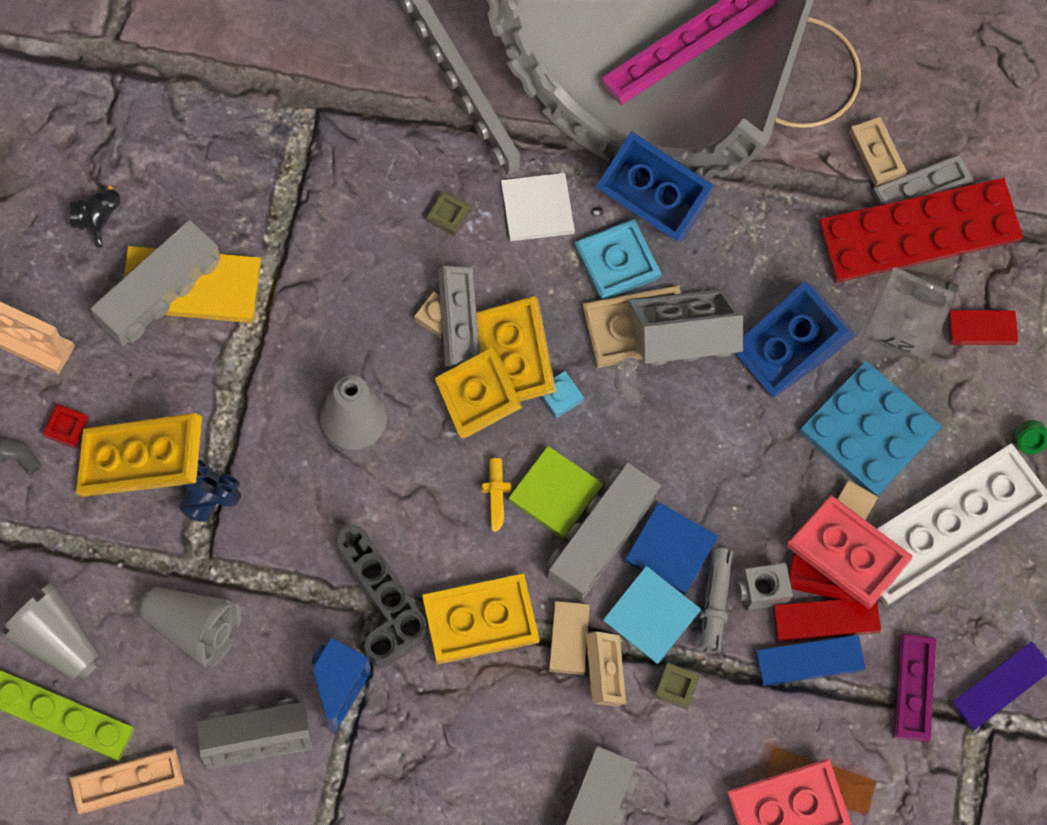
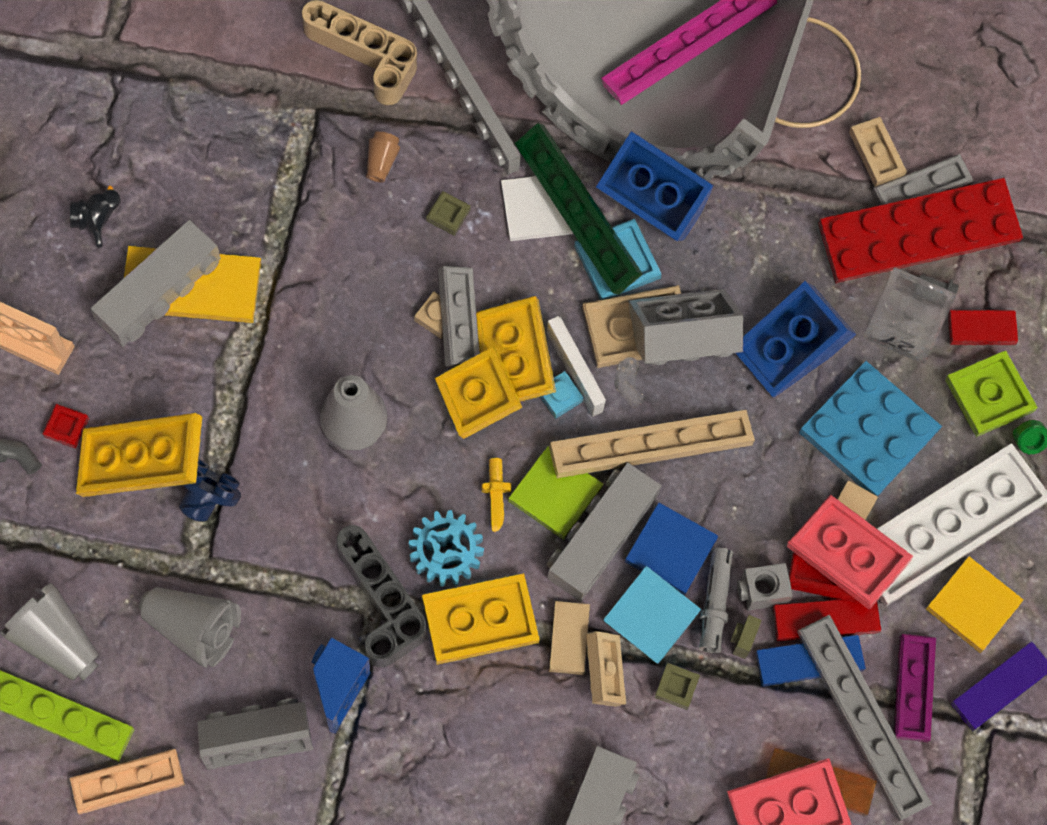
none -> tan beam [302,0,417,105]
none -> medium nougat cone [366,132,401,183]
none -> medium azure gear [409,510,484,587]
none -> dark green plate [514,123,643,295]
none -> white tile [546,316,606,417]
none -> tan plate [549,410,755,478]
none -> olive plate [730,615,762,659]
none -> light grey tile [797,615,932,821]
none -> yellow tile [926,556,1024,653]
none -> lime plate [945,350,1038,437]

